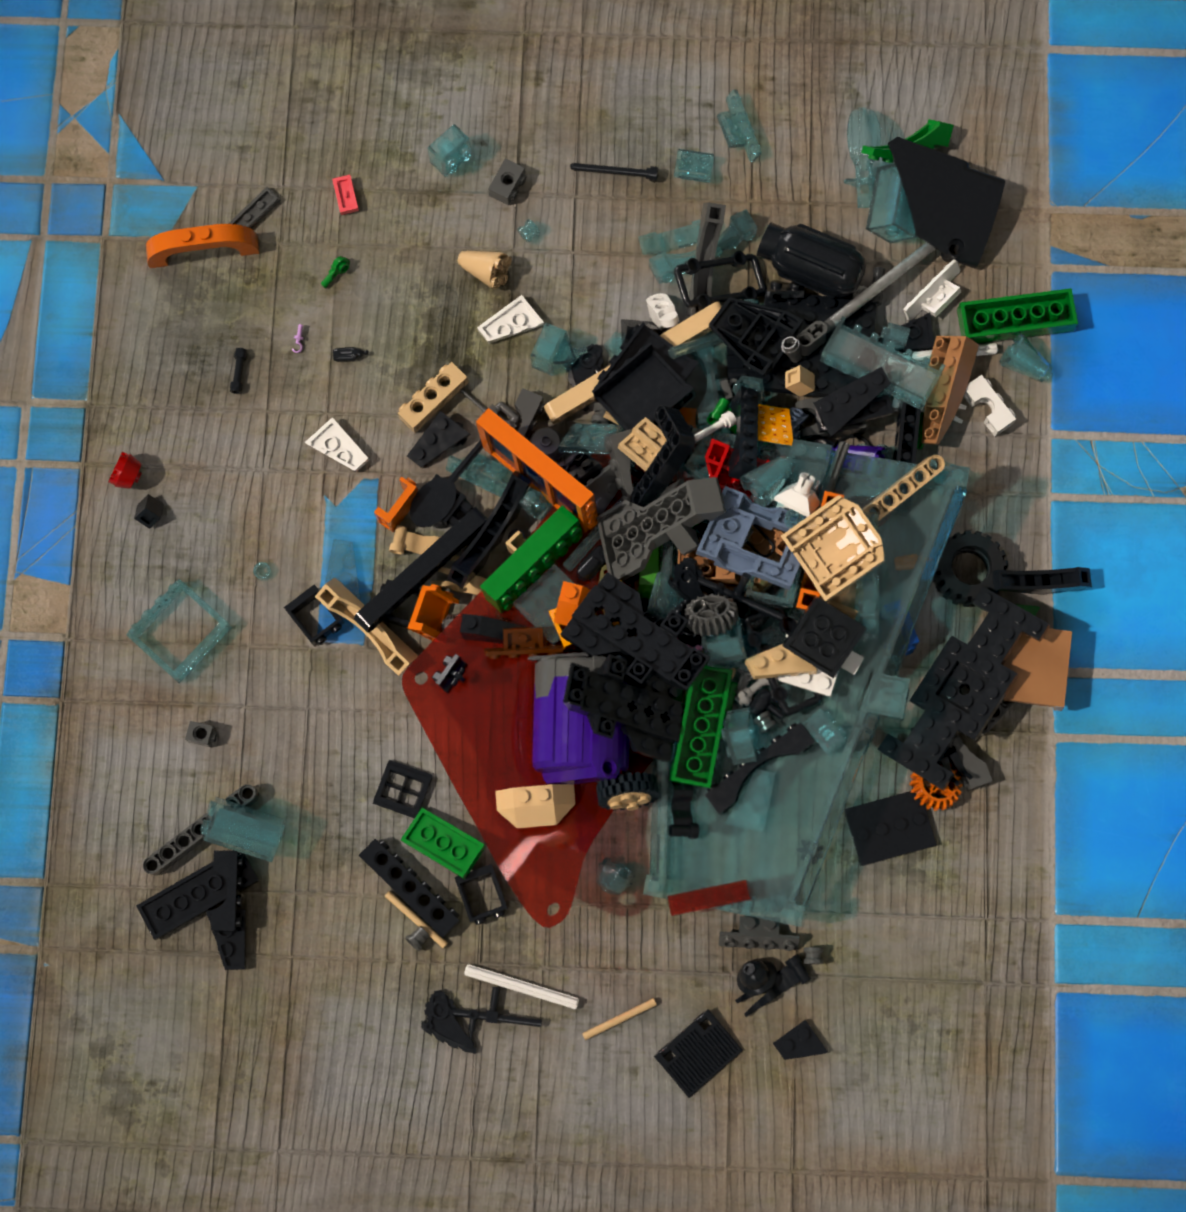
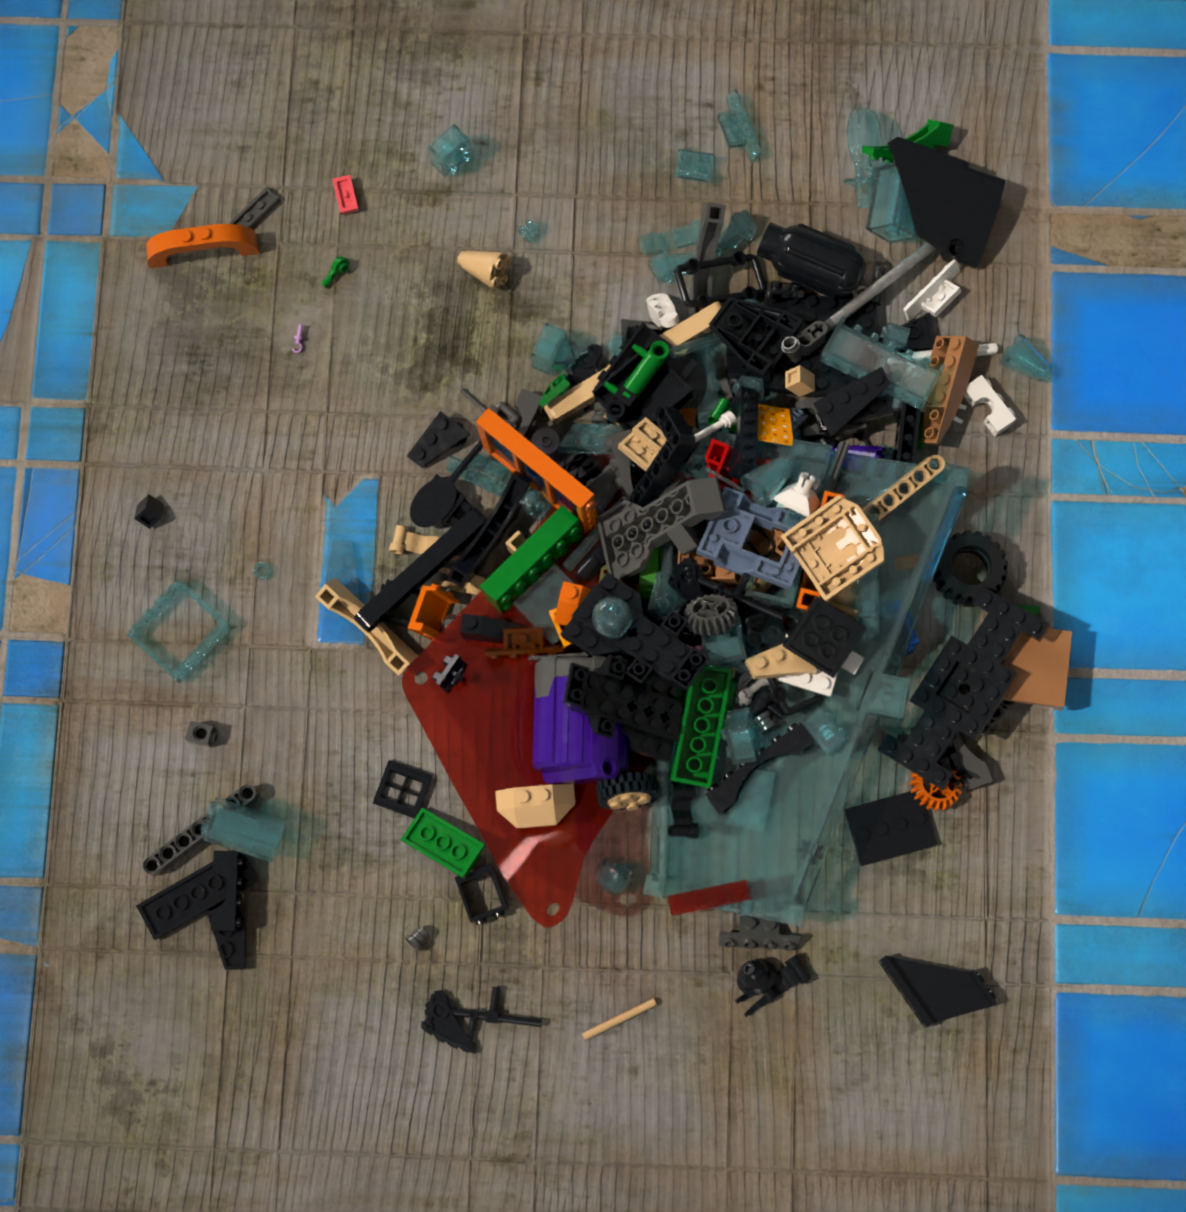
red cone [108,452,142,489] -> none
black bar [230,348,247,394] -> none
black window [284,584,344,646] -> none
white wing [305,418,370,472] -> none
black piece [333,347,368,362] -> none
black brick [358,839,461,939] -> none
orange panel [374,477,418,532] -> none
tan piece [384,891,448,948] -> none
tan brick [398,362,469,433] -> none
white axle [464,964,579,1009] -> none
white wing [477,295,544,344] -> none
dark grey brick [488,158,527,205] -> none
black piece [570,163,658,182] -> none
black window [654,1009,743,1098] -> none
black wing [772,1020,828,1060] -> none
dark grey wheel [804,947,824,964] -> none
green brick [957,288,1078,344] -> none
black arch [992,567,1092,595] -> none
none -> green wing [538,372,570,408]
none -> clear light blue cylinder [592,596,632,638]
none -> green piece [604,341,669,423]
none -> clear light blue piece [706,468,745,492]
none -> black piece [878,956,997,1028]

